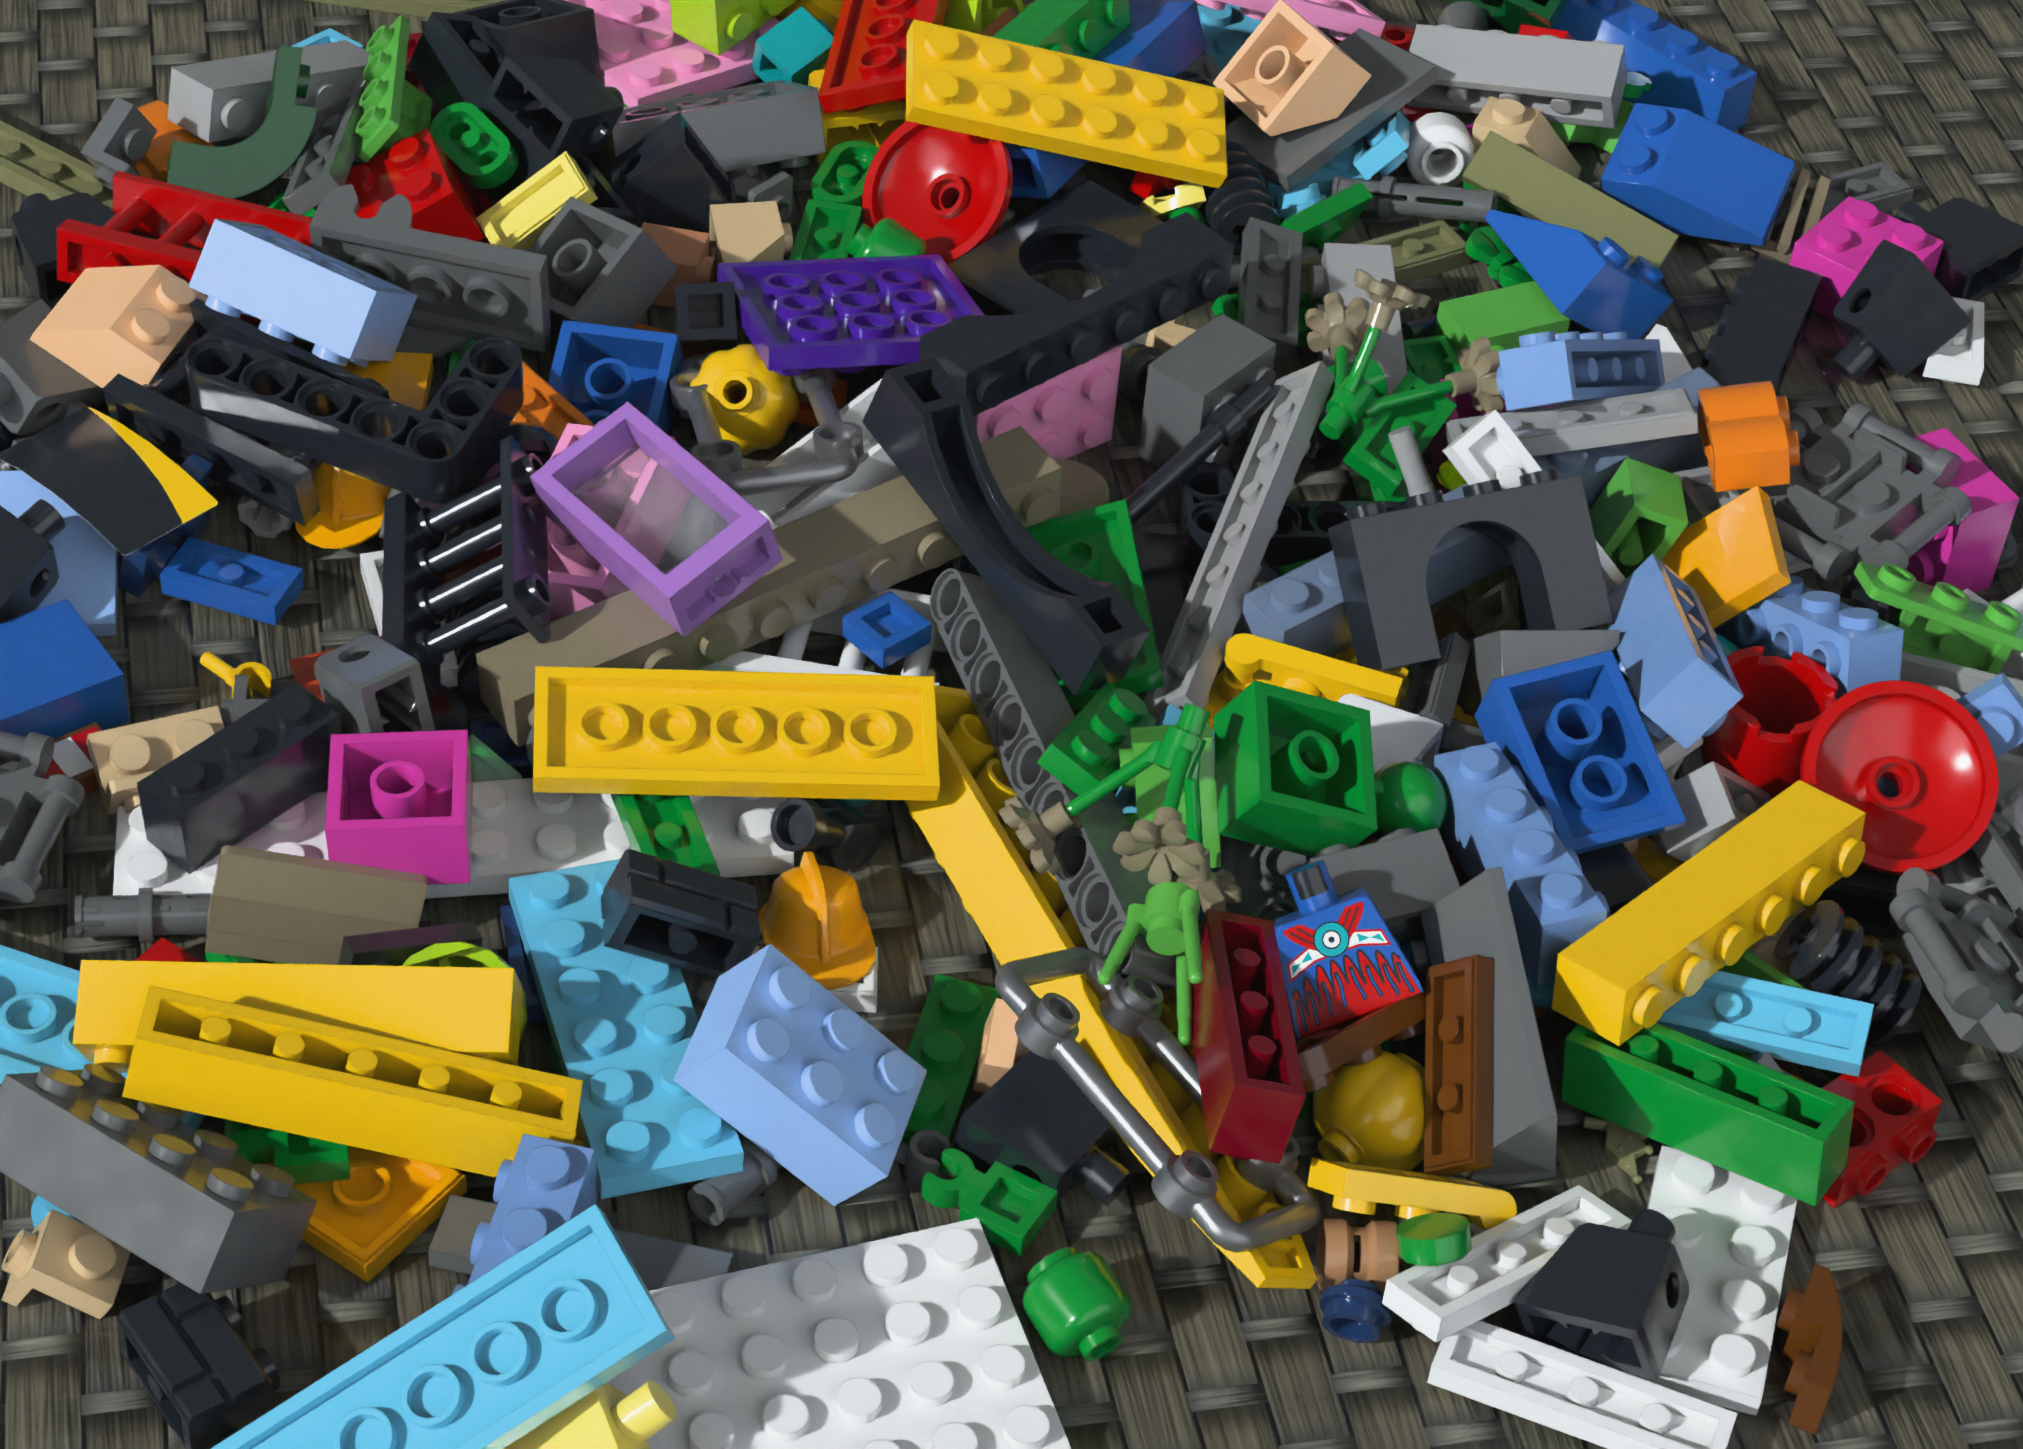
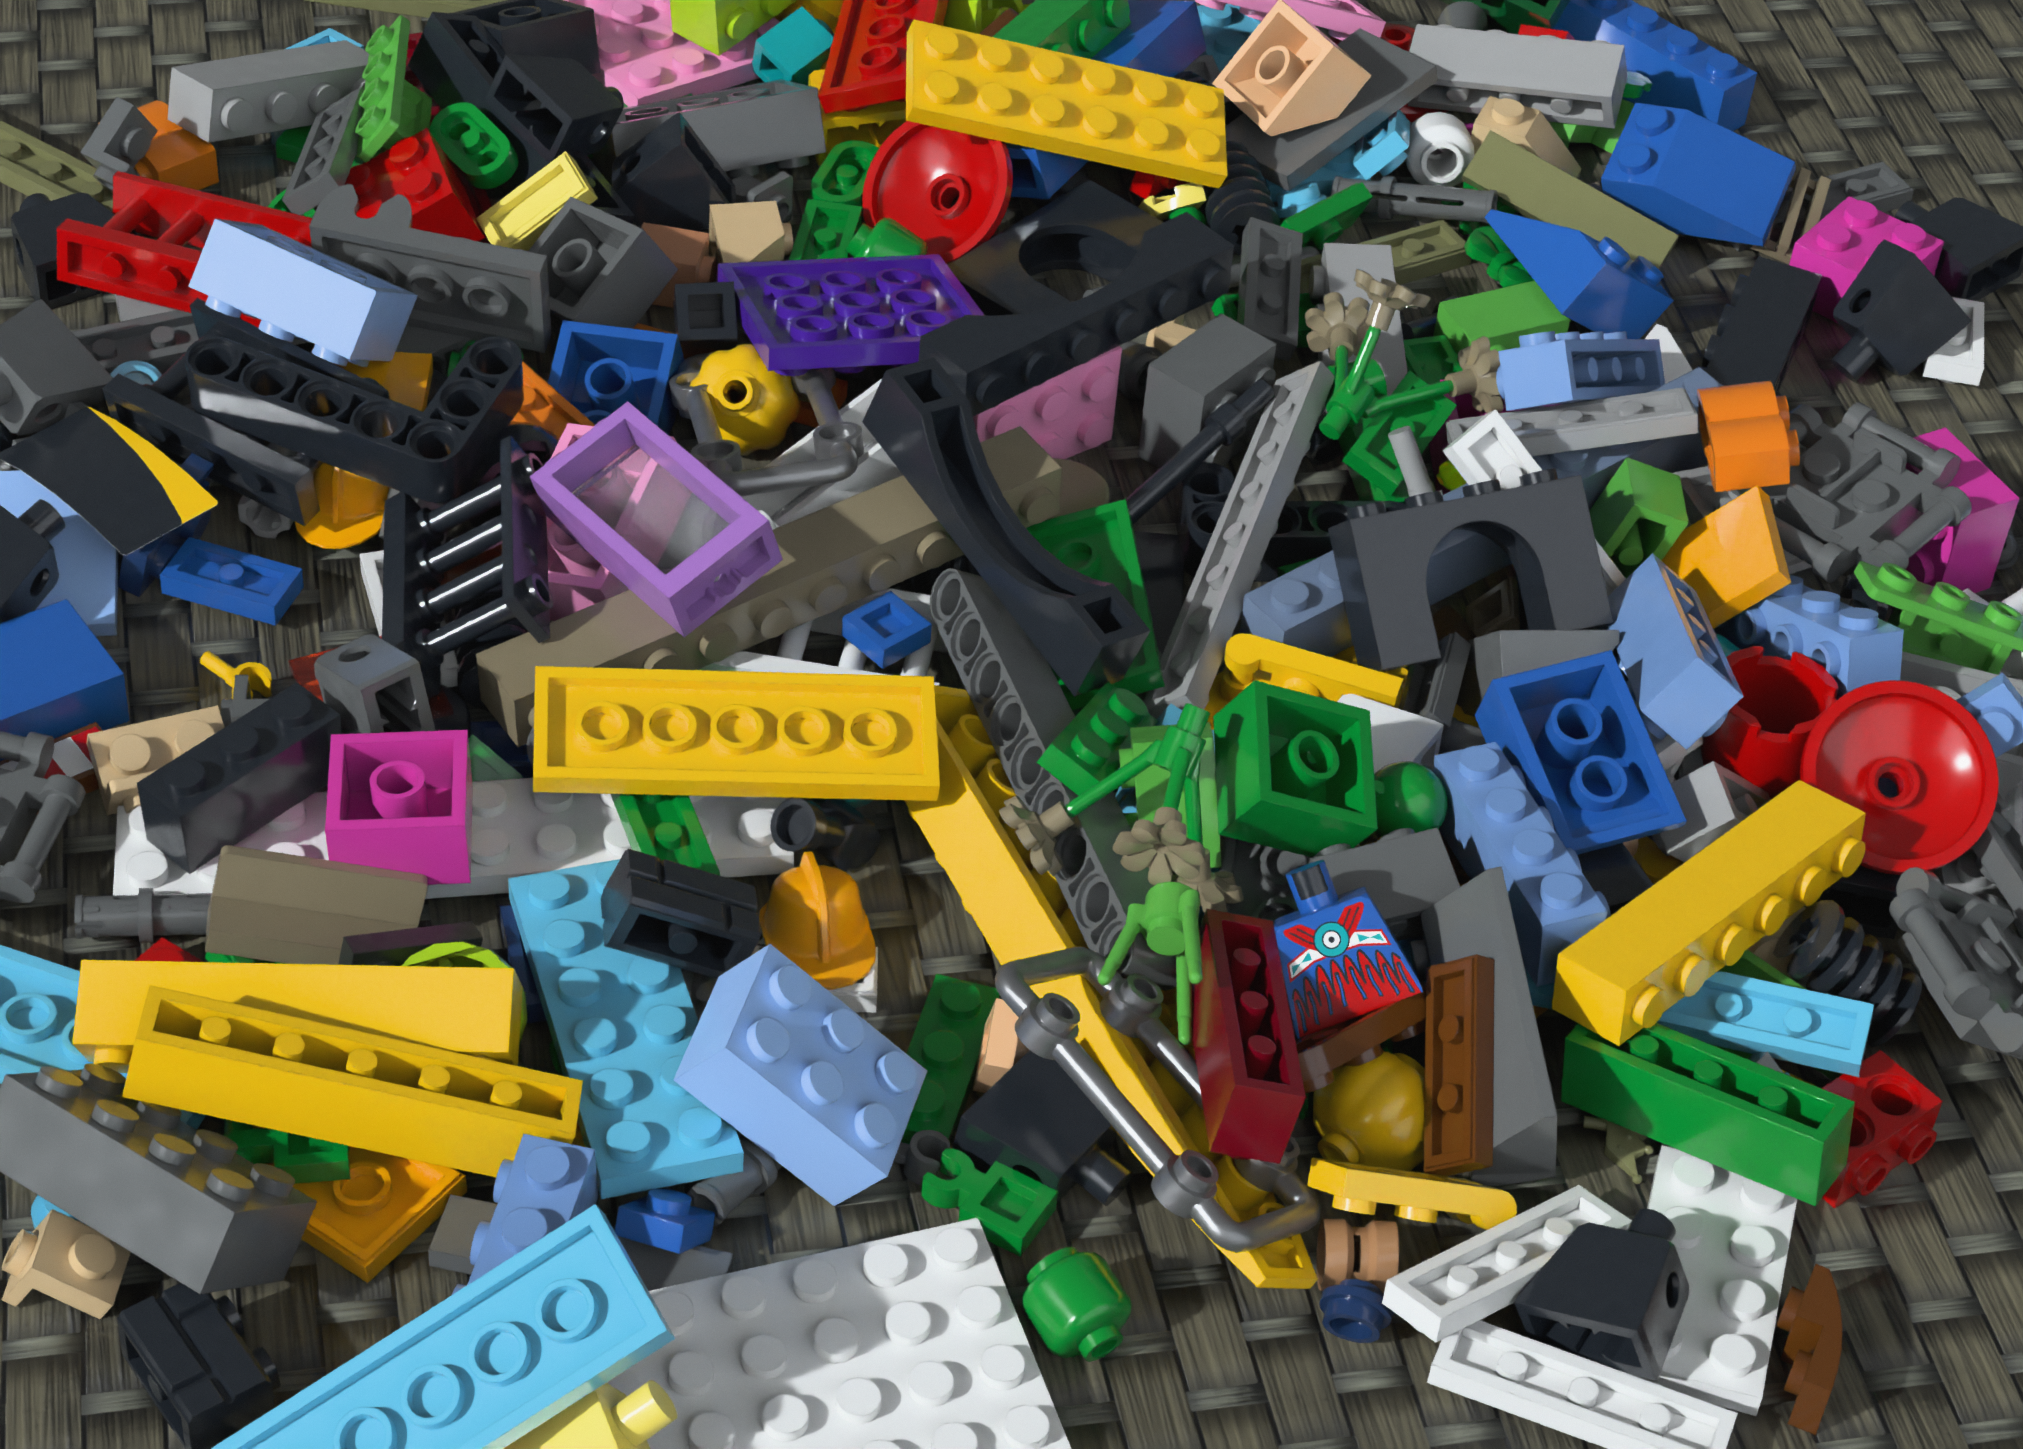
light nougat slope [29,265,208,389] -> none
dark green arch [165,44,317,201] -> none
green tile [1396,1213,1472,1266] -> none
none -> blue plate [615,1189,716,1254]

